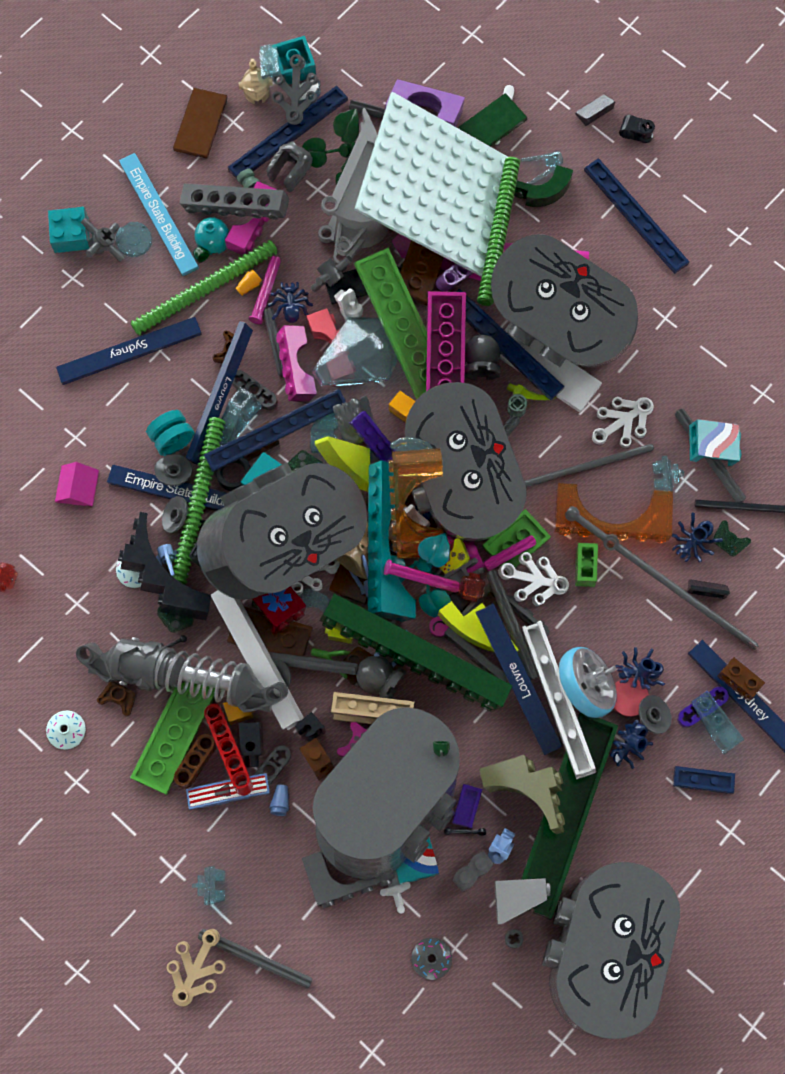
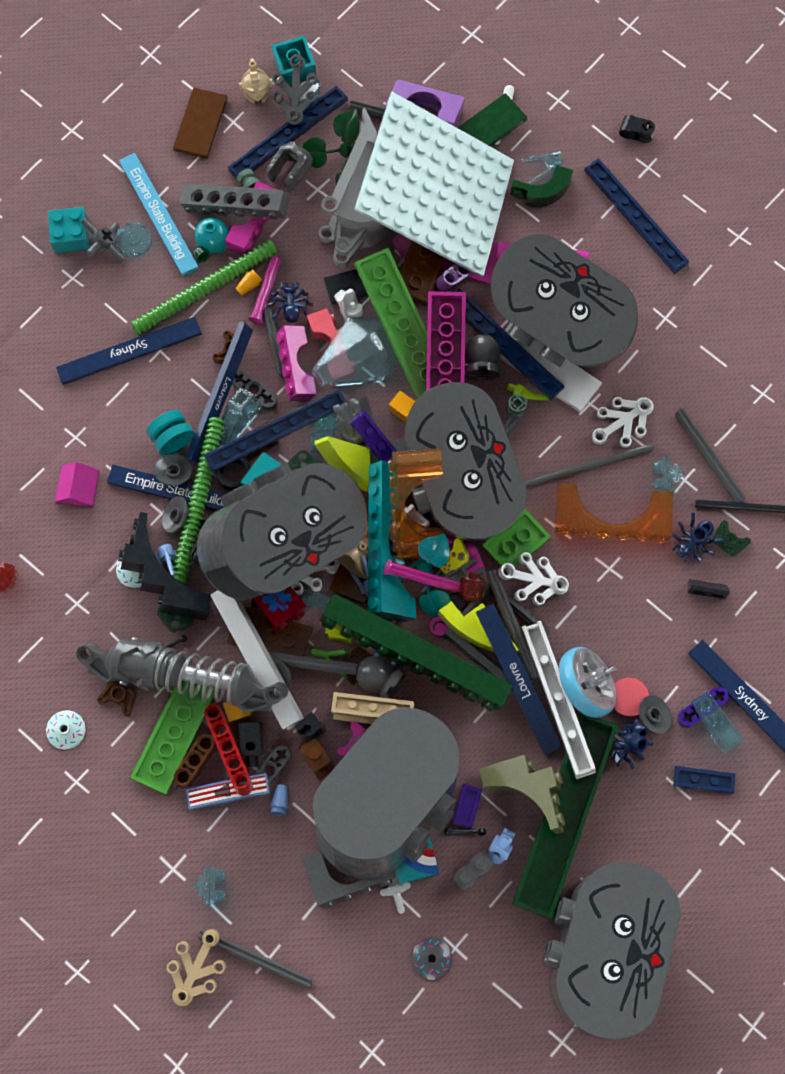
clear light blue hips [259,45,280,79] -> none
dark grey bar [311,256,353,292] -> none
clear light blue piece [390,437,437,465] -> none
dark green hinge [433,741,450,757] -> none
bright green piece [477,157,520,306] -> none
dark pink axle [484,535,536,571] -> none
light grey slope [494,878,550,925] -> none
dark grey bush [504,929,524,948] -> none
dark grey bar [565,506,759,650] -> none
slope [575,95,615,126] -> none
bright green brick [575,543,598,587] -> none
dark blue animal [615,647,665,690] -> none
panel [689,419,742,466] -> none
reddish brown brick [717,657,765,702] -> none

